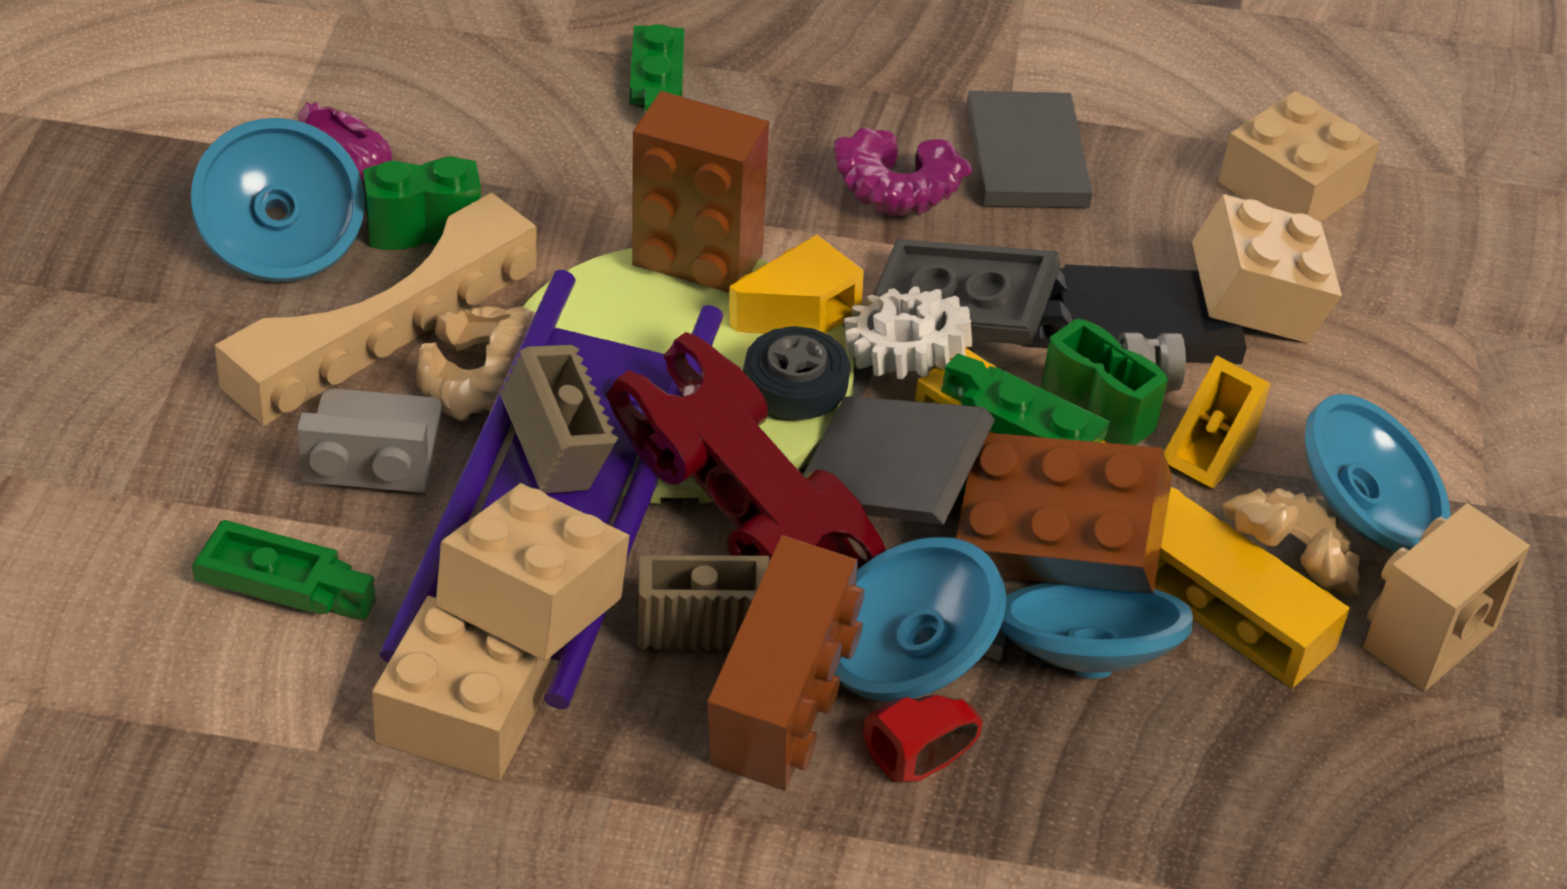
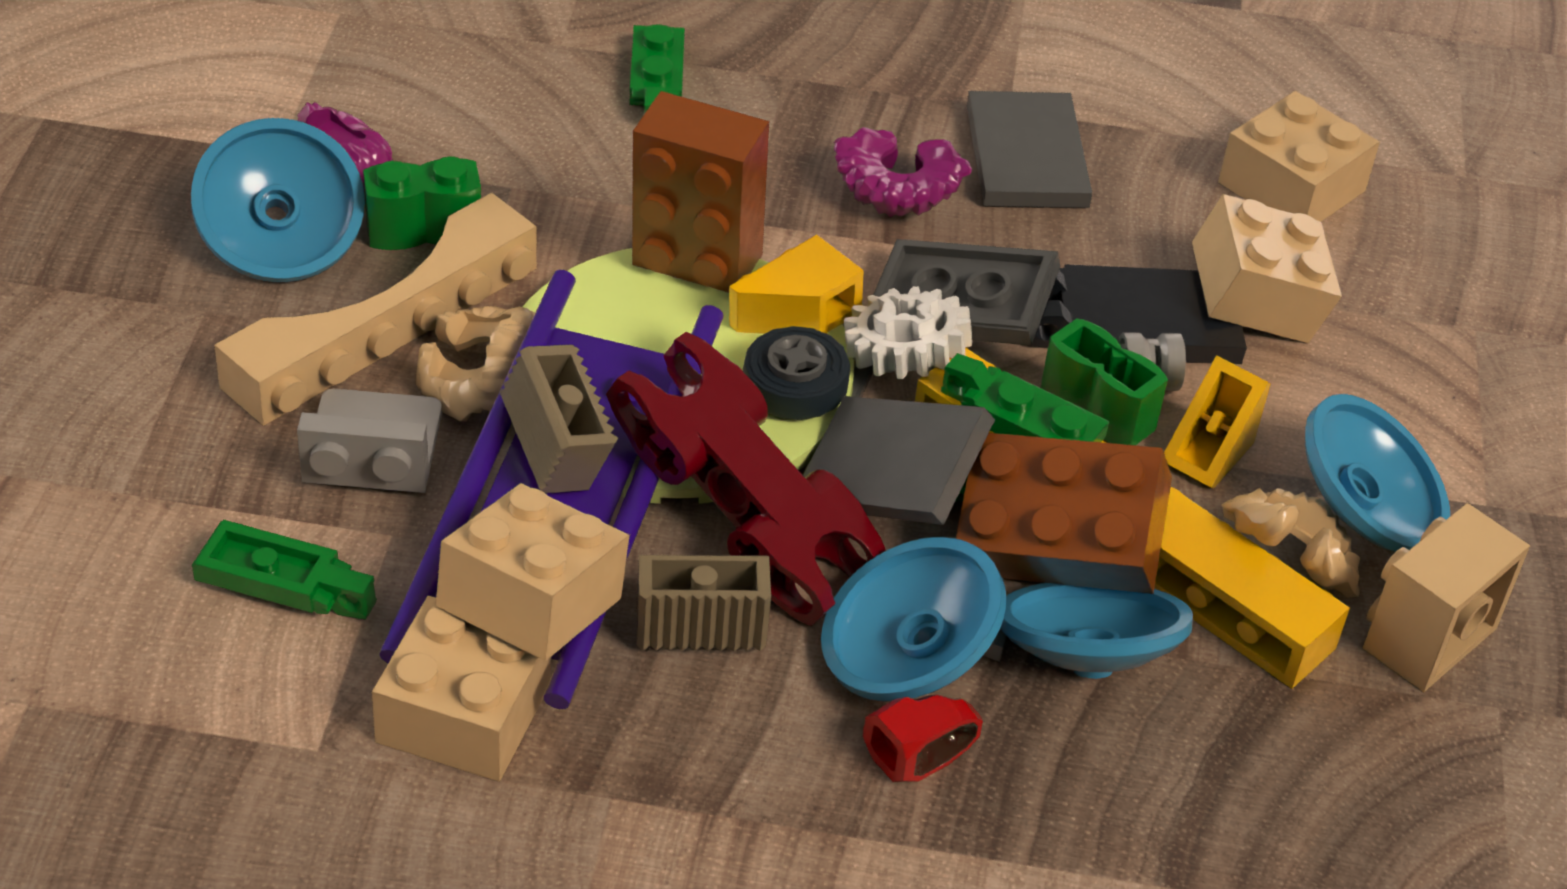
dark orange brick [707,535,865,791] -> none

